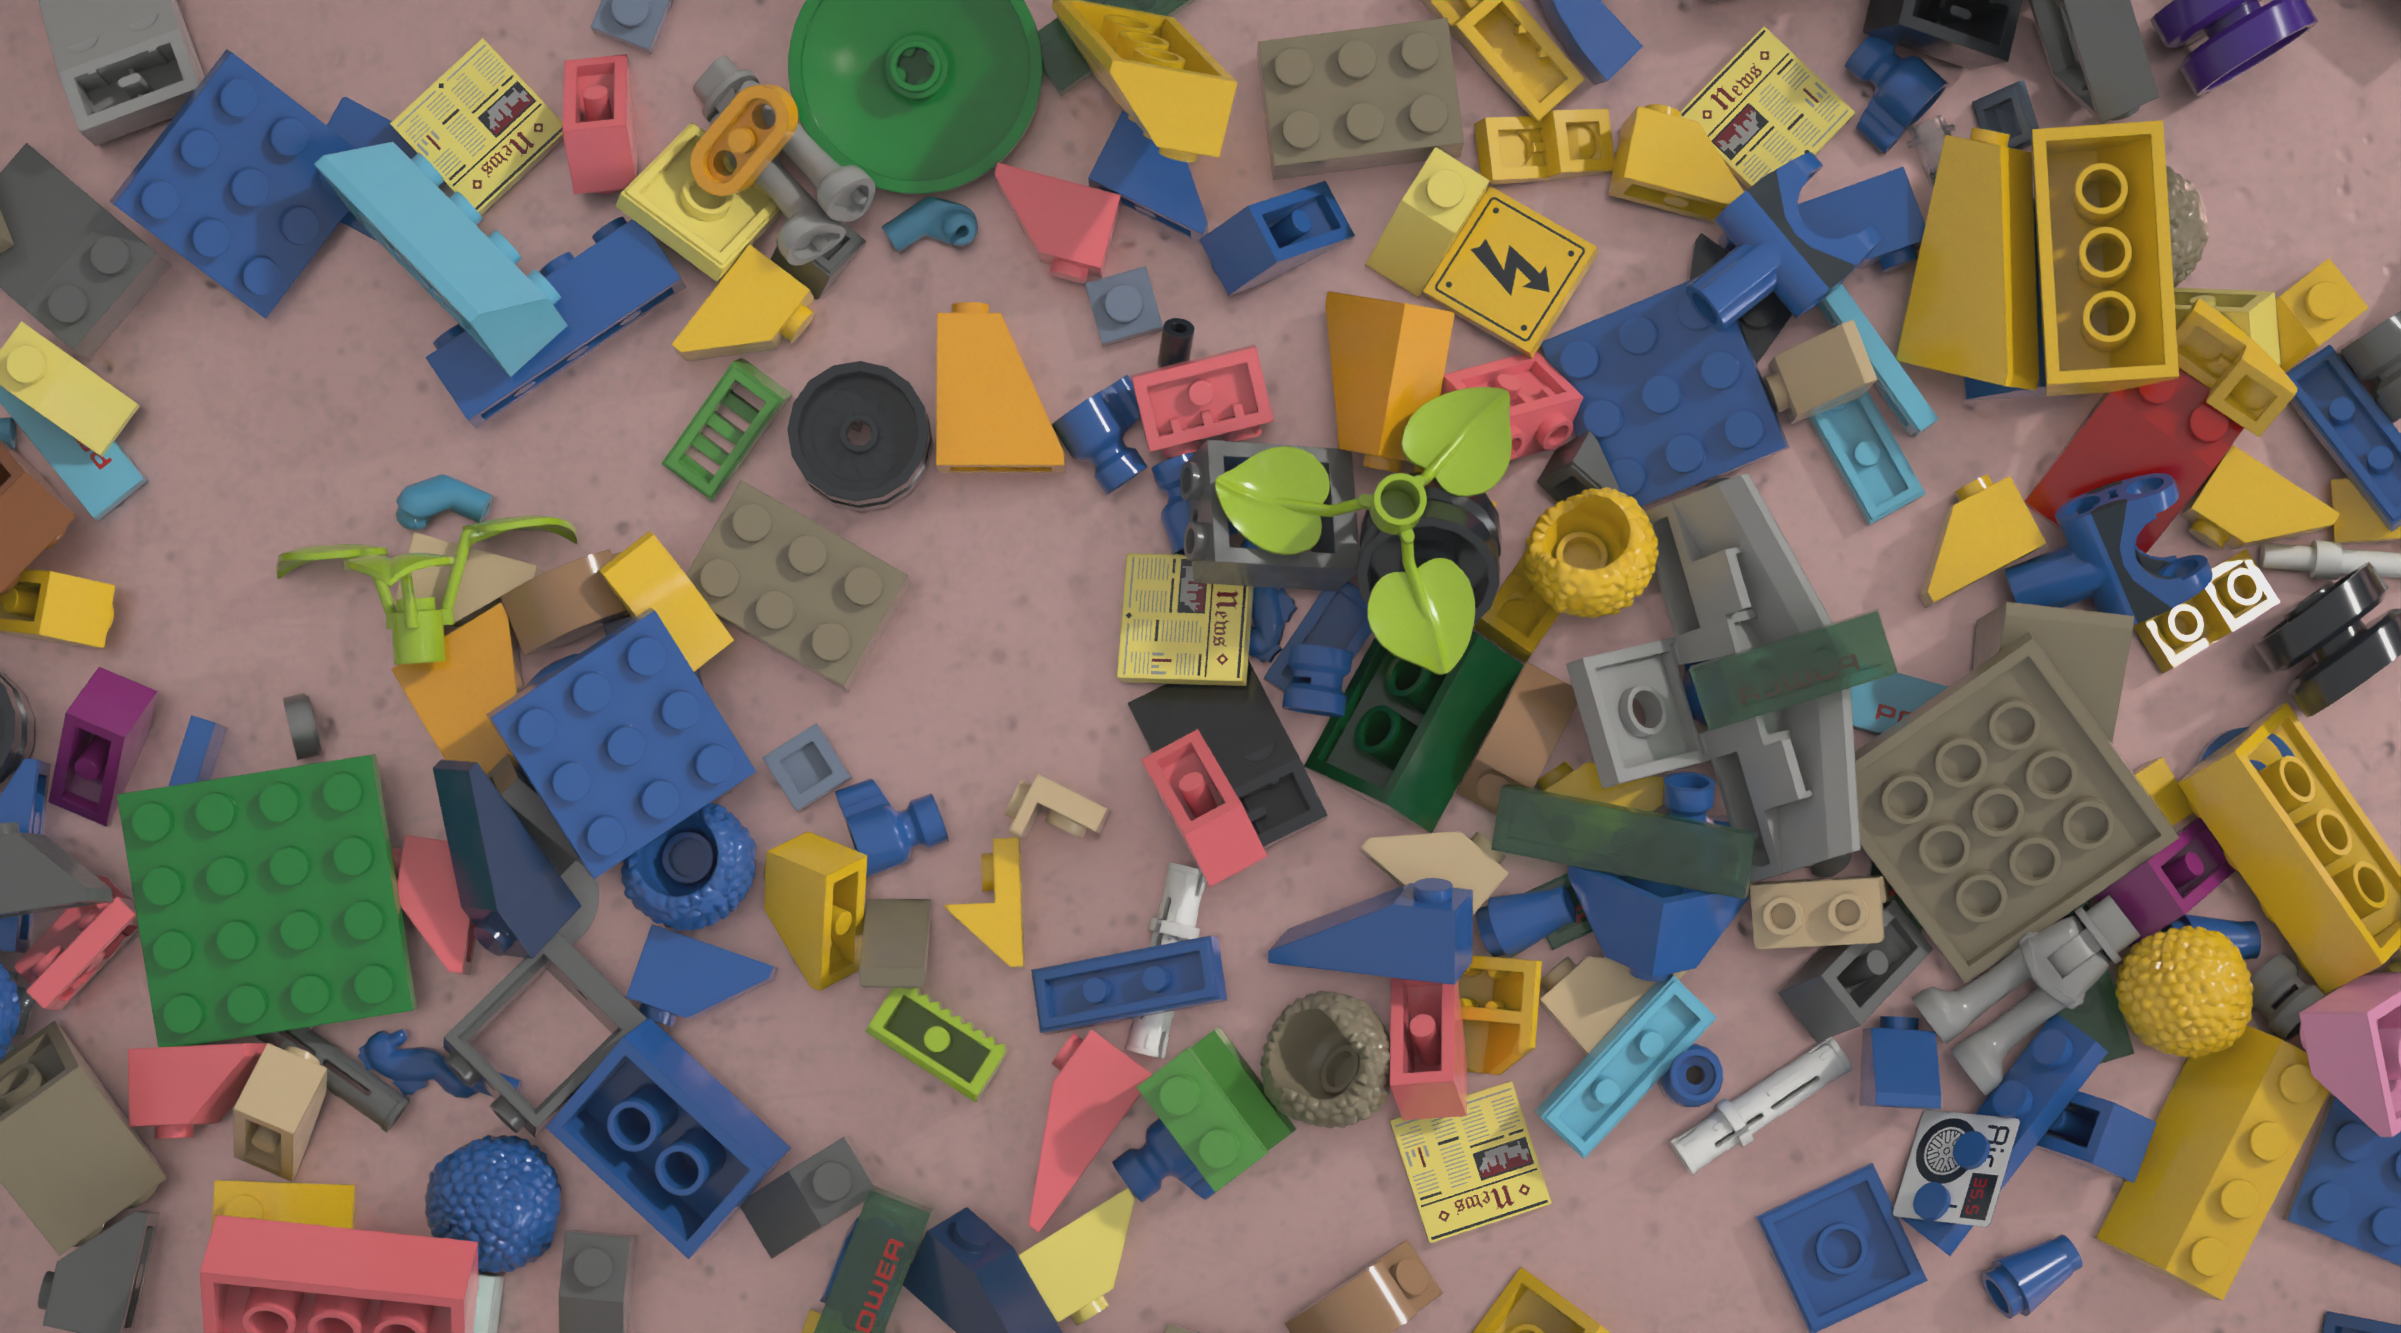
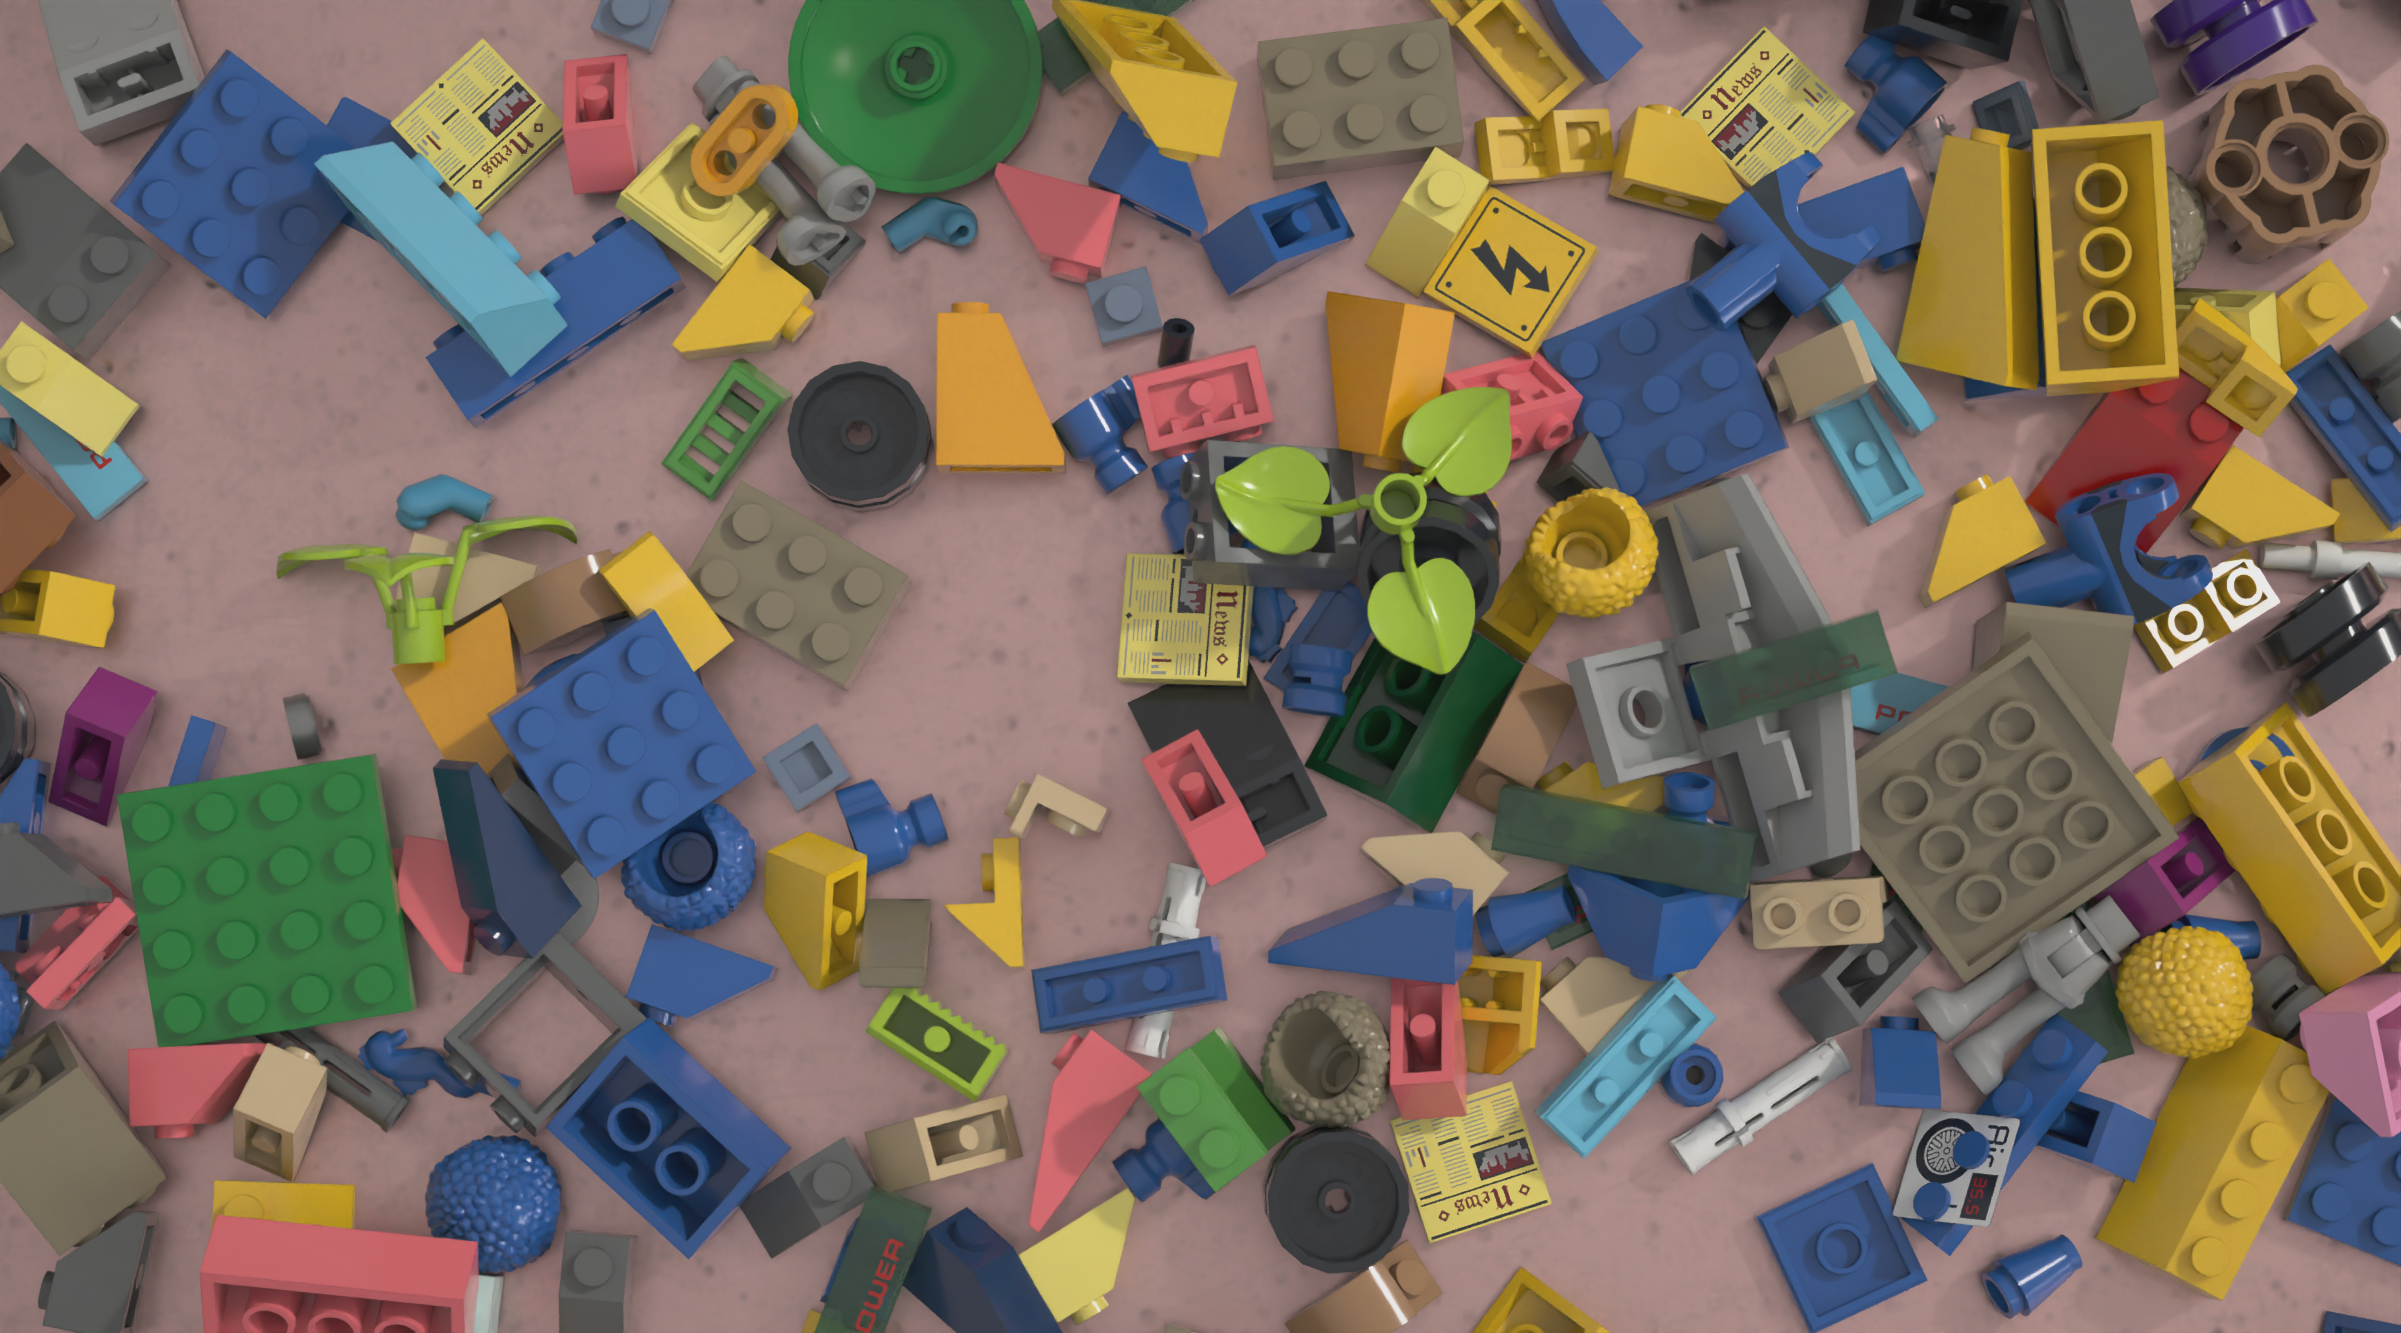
none -> tan slope [864,1094,1023,1195]
none -> black wheel [1263,1125,1410,1273]
none -> medium nougat piece [2186,65,2389,264]

